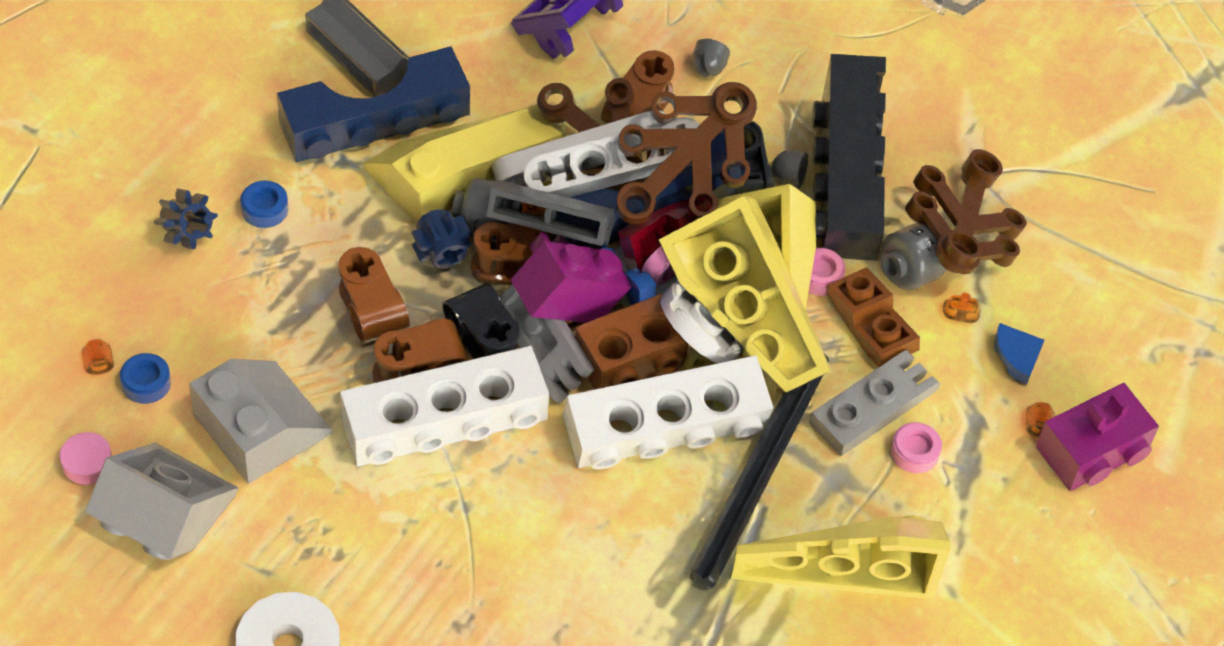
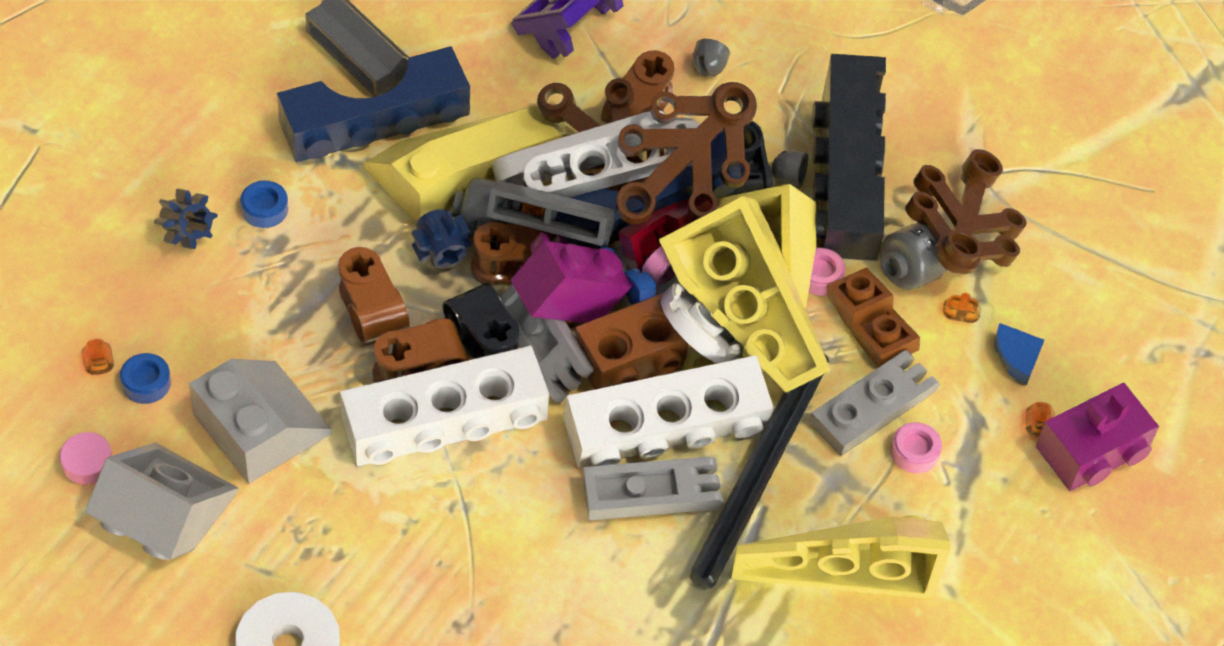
none -> light grey hinge [582,457,724,521]

